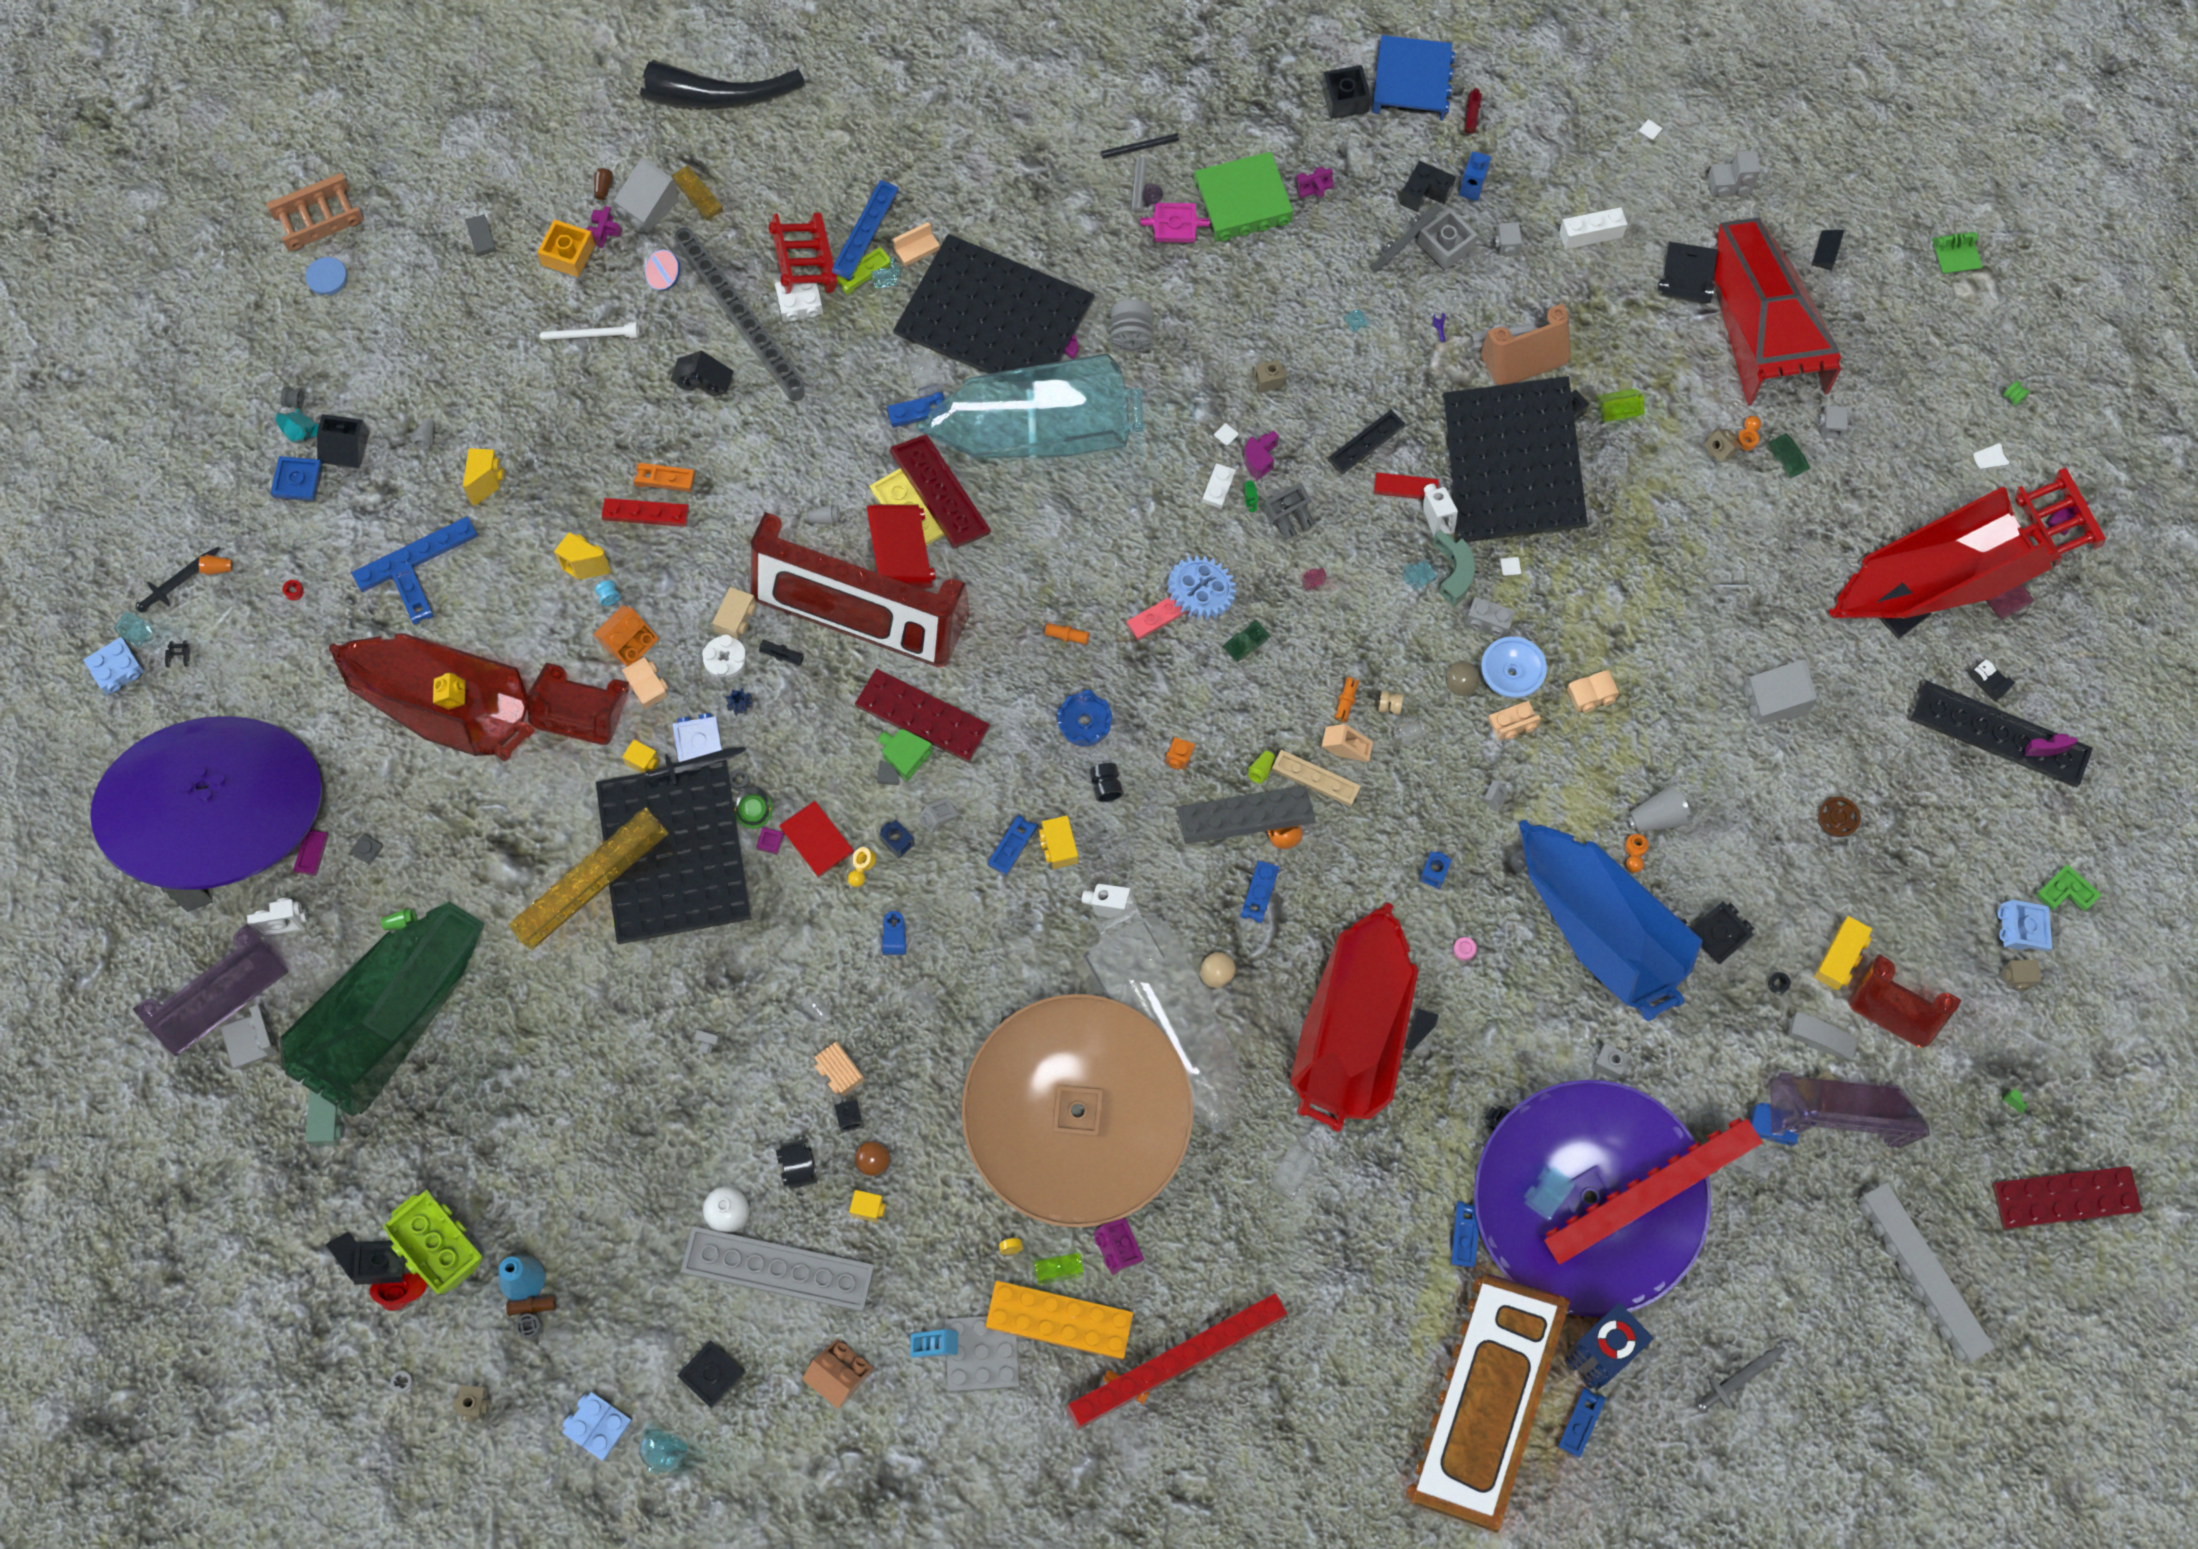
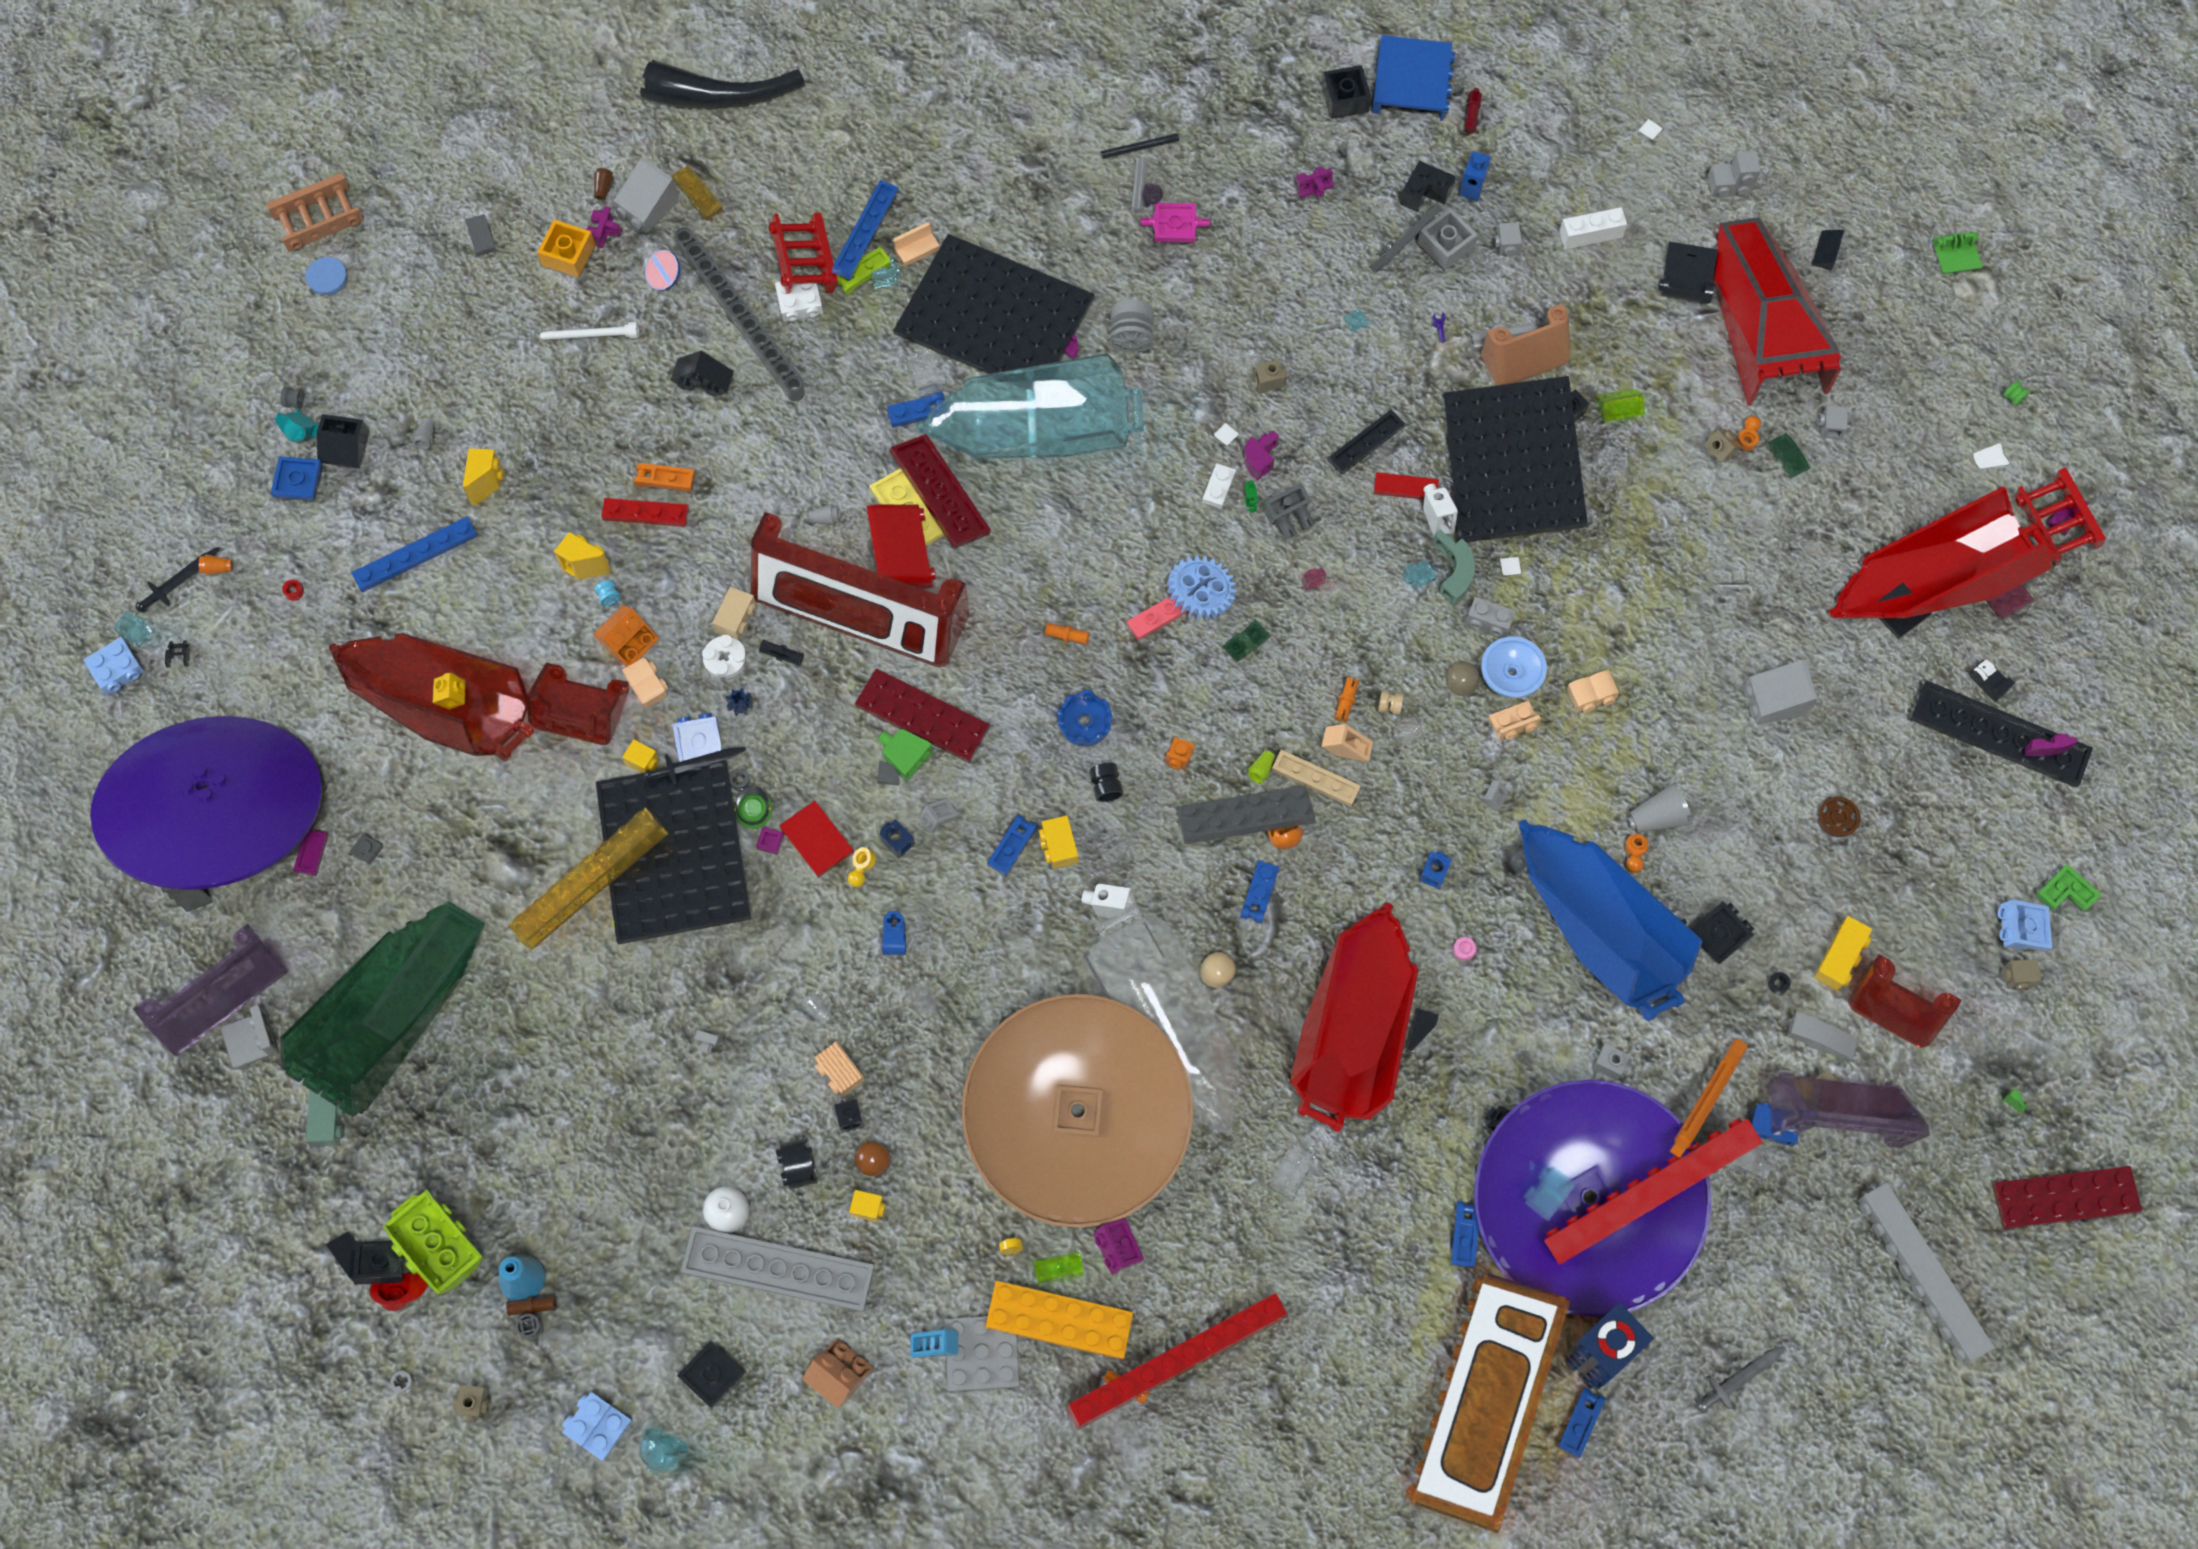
white plate [247,898,308,937] -> none
bright green cone [381,908,417,931] -> none
blue plate [391,565,434,625] -> none
bright green panel [1194,152,1293,242] -> none
none -> orange piece [1670,1038,1748,1158]

